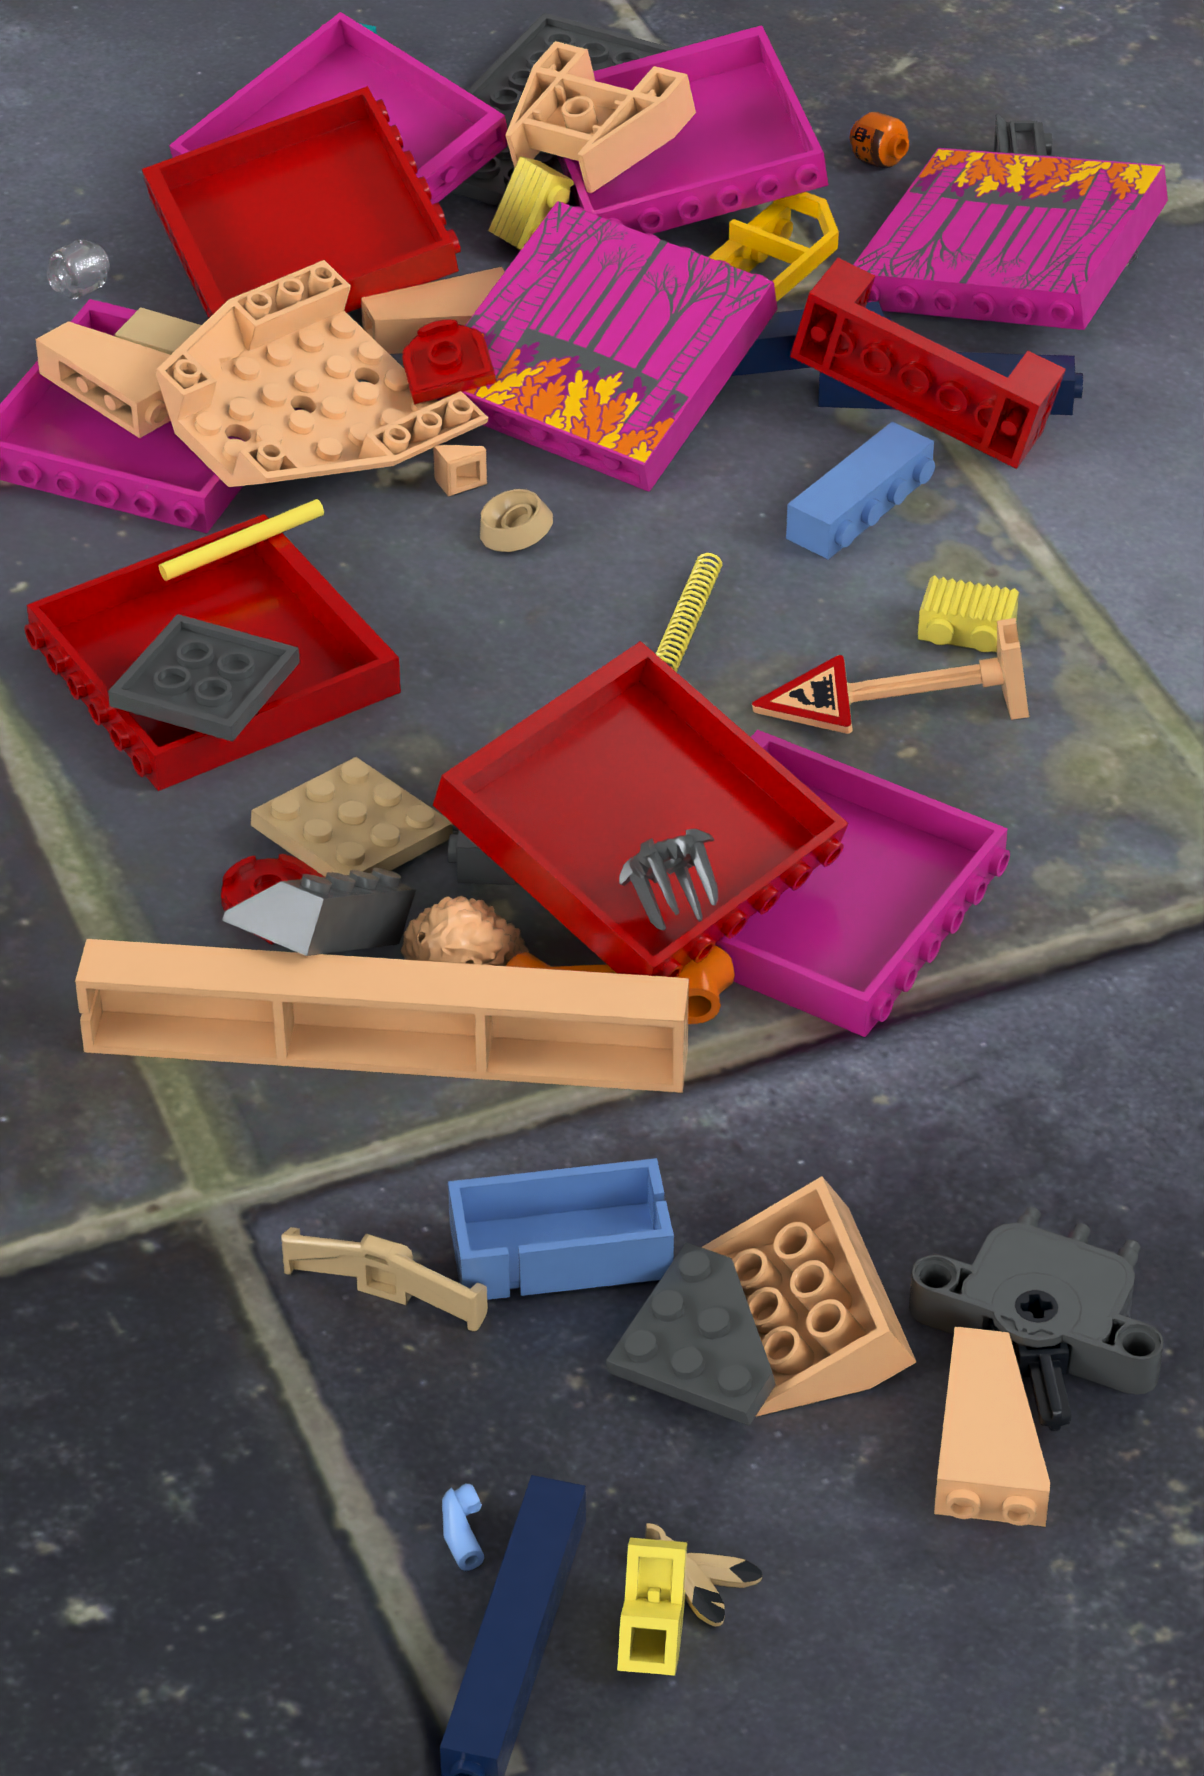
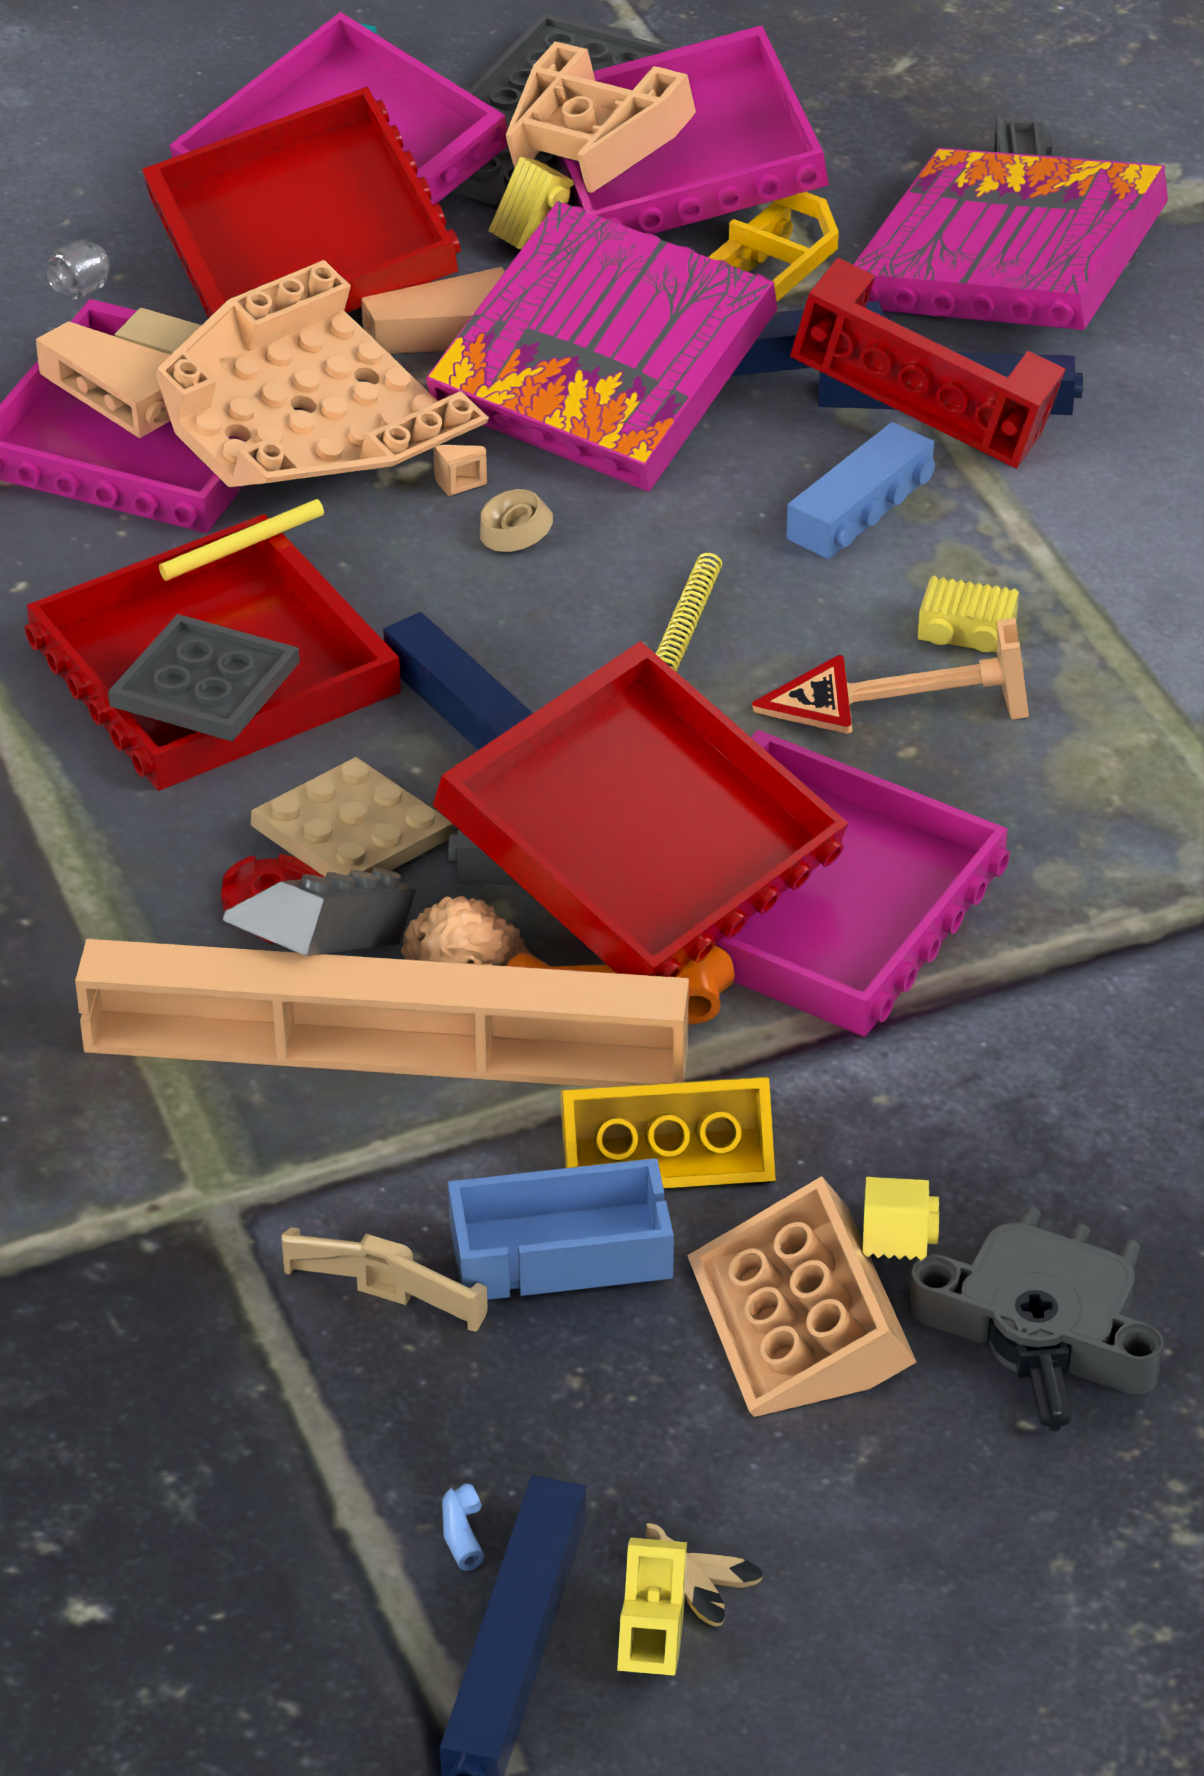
red tile [402,319,497,405] -> none
dark grey plate [606,1242,776,1426] -> none
dark grey piece [619,829,718,931] -> none
orange head [850,112,909,168] -> none
light nougat slope [934,1327,1050,1527] -> none
none -> dark blue brick [383,612,533,750]
none -> yellow slope [560,1077,776,1188]
none -> light yellow brick [862,1177,939,1261]

